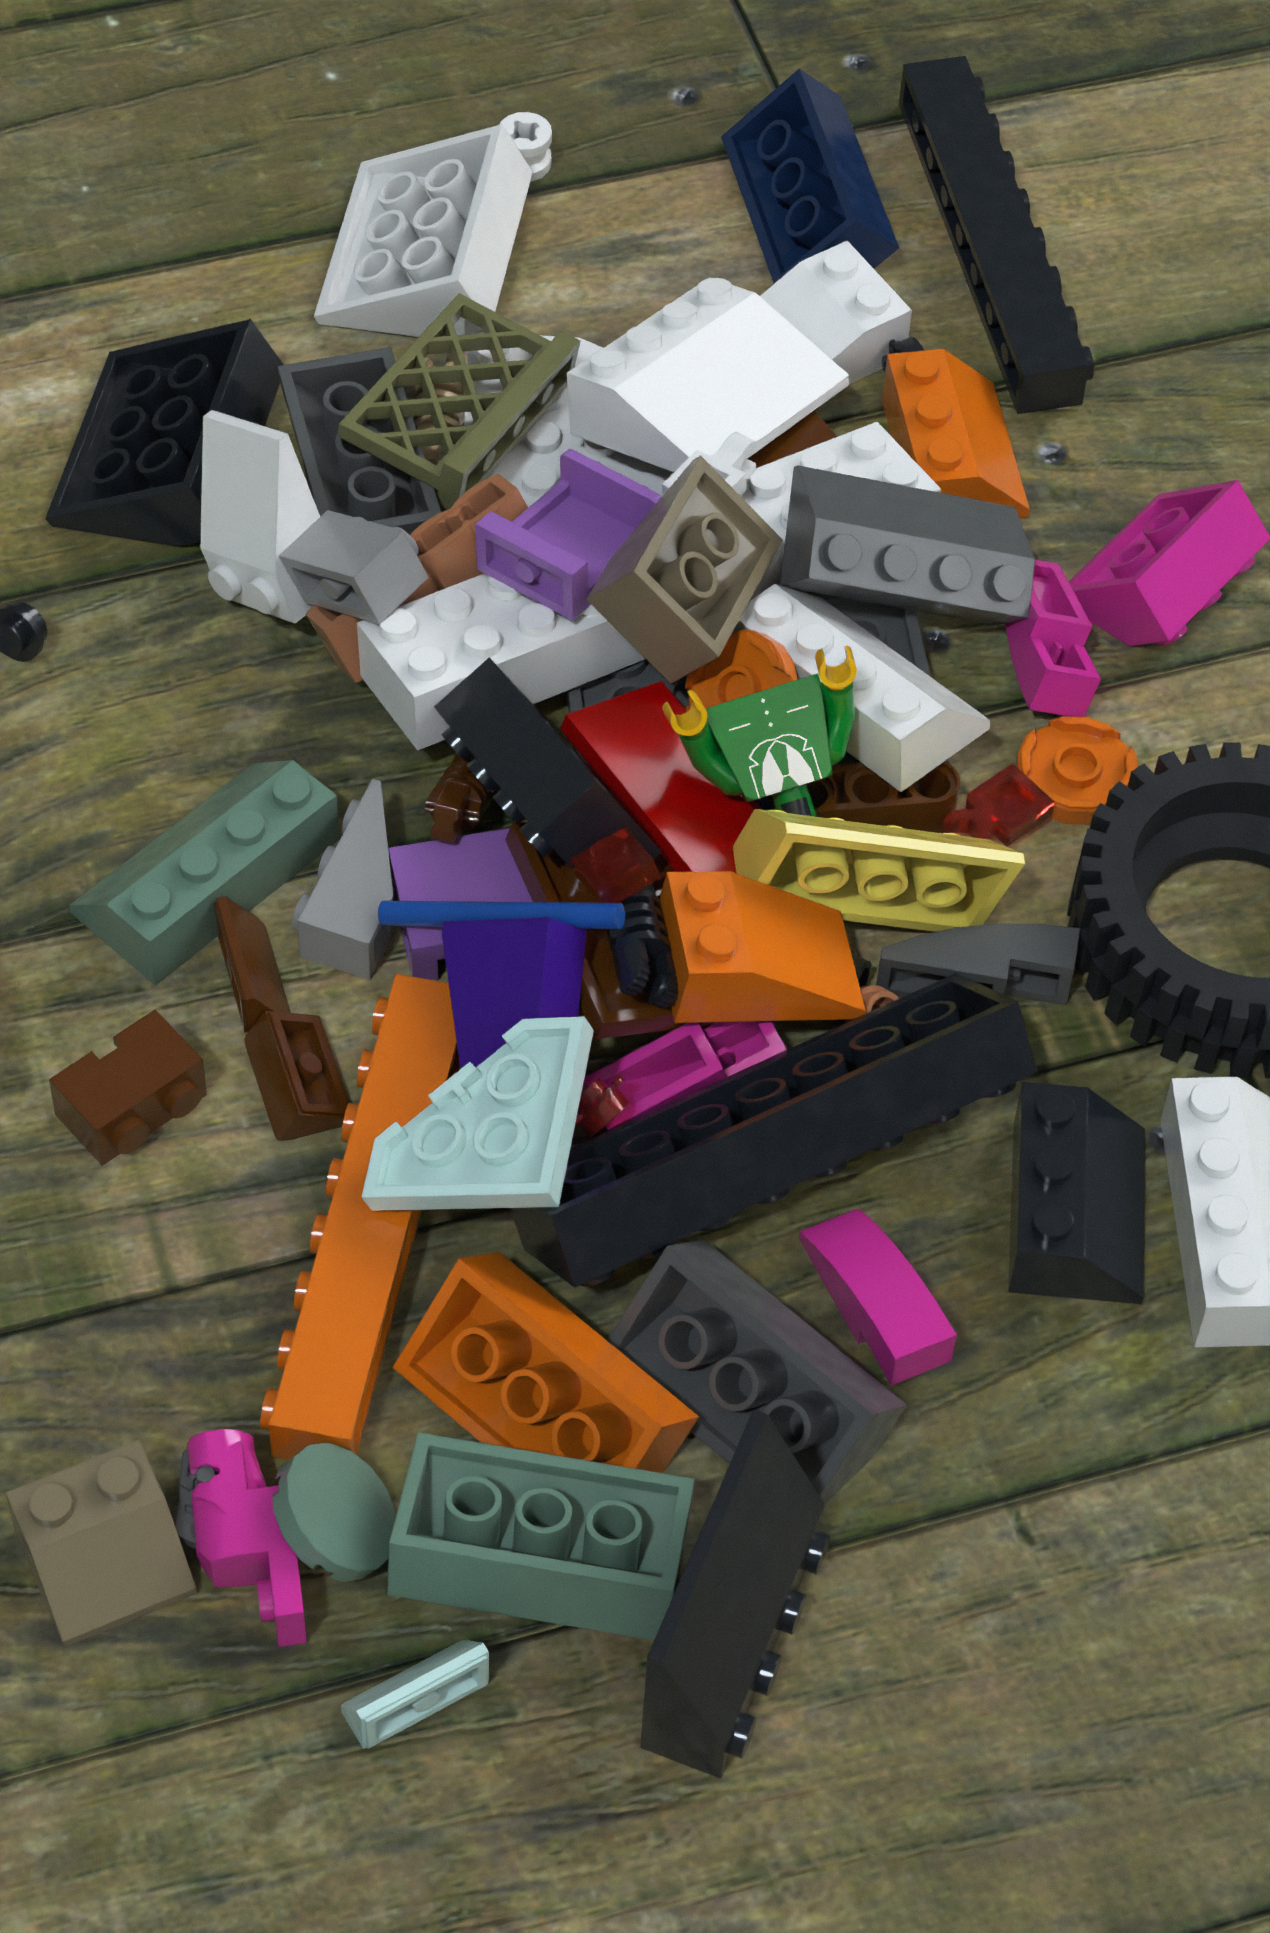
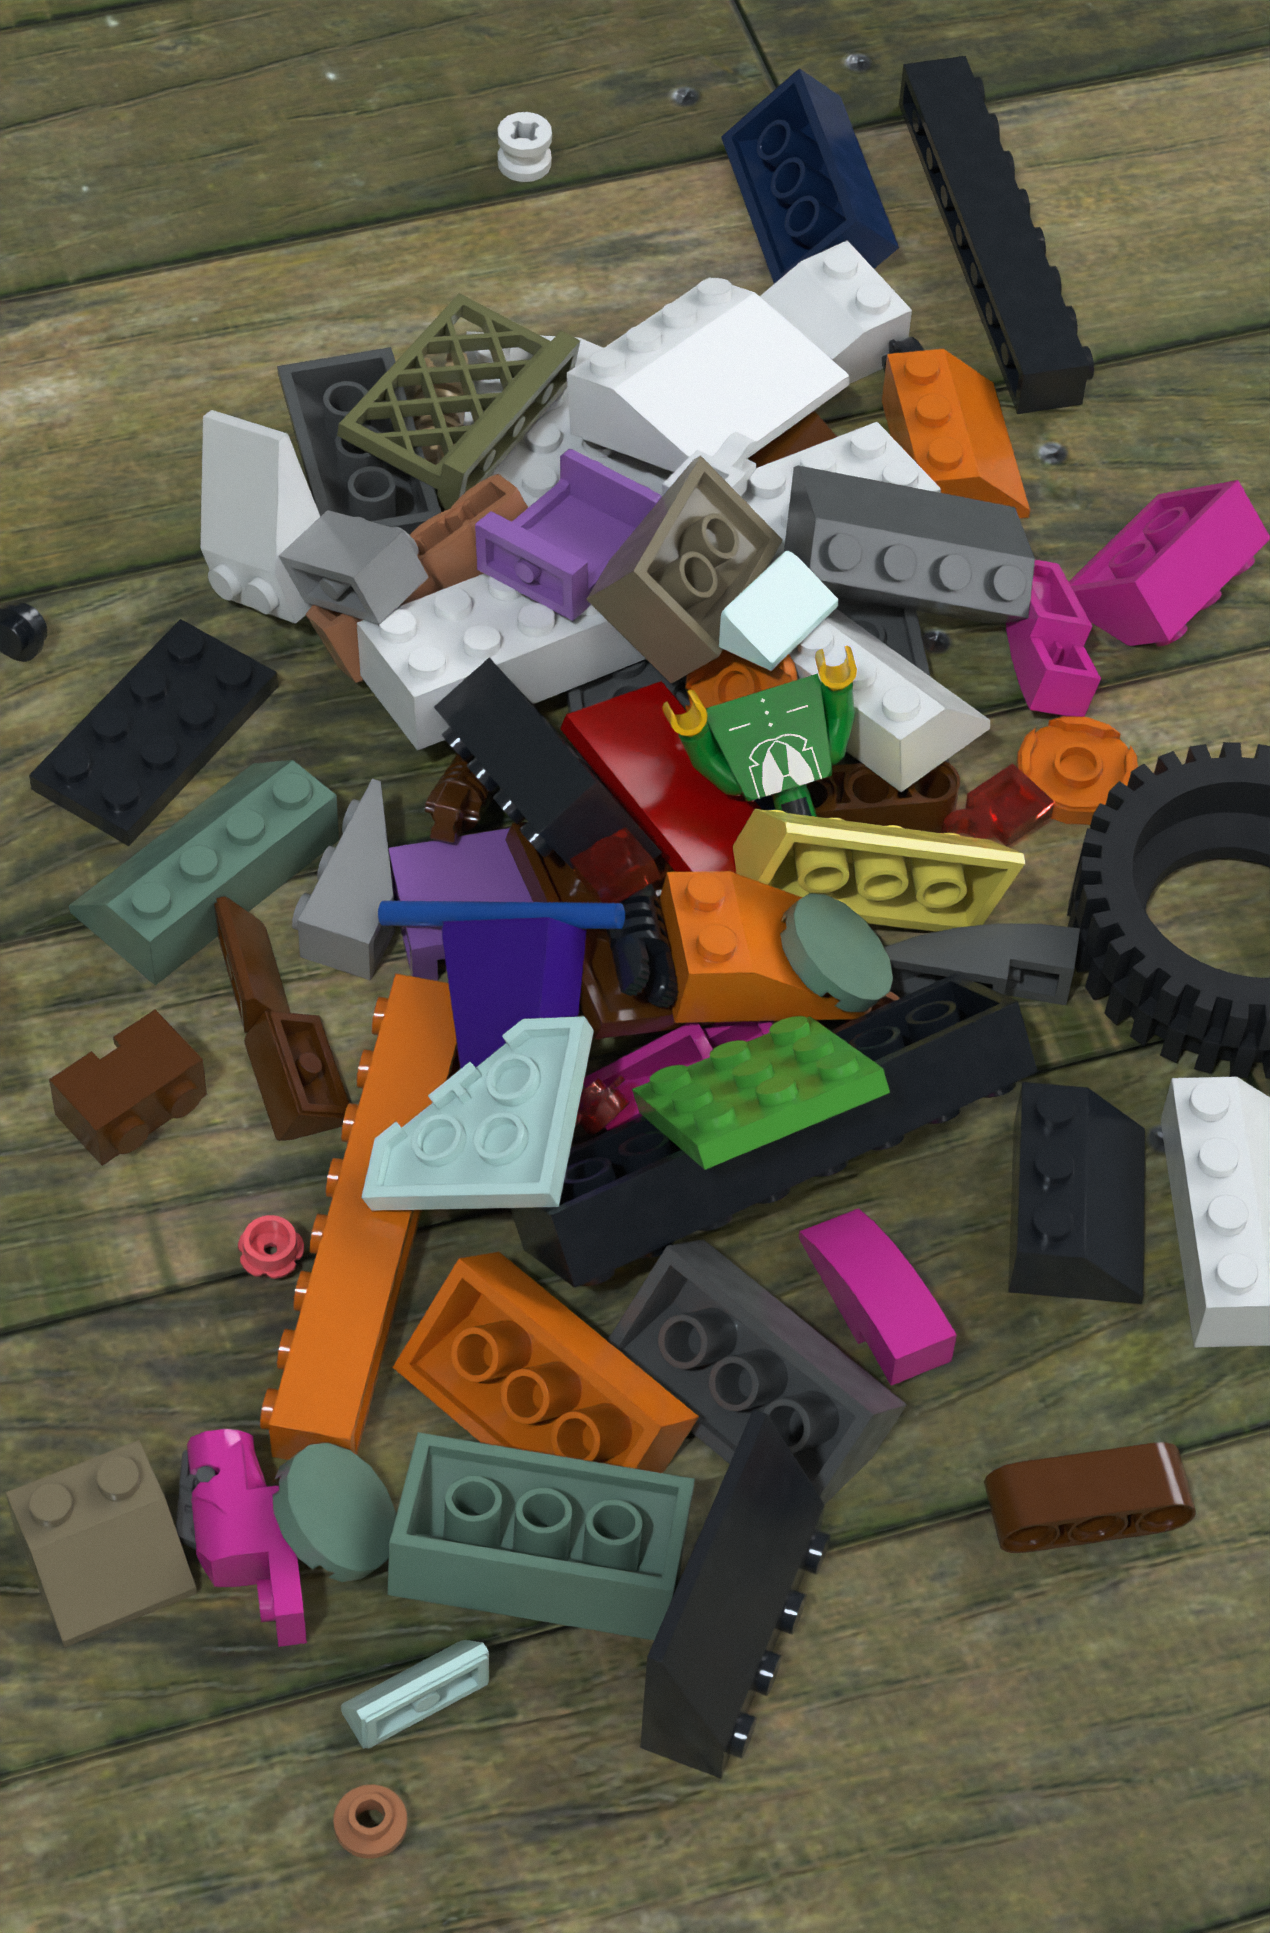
black slope [45,319,284,546] -> none
white slope [314,124,533,337] -> none
none -> black plate [29,619,278,846]
none -> coral plate [238,1215,304,1279]
none -> nougat plate [333,1785,407,1859]
none -> bright green plate [632,1016,890,1170]
none -> light aqua slope [719,551,838,671]
none -> sand green tile [780,893,893,1012]
none -> reddish brown beam [984,1442,1196,1553]

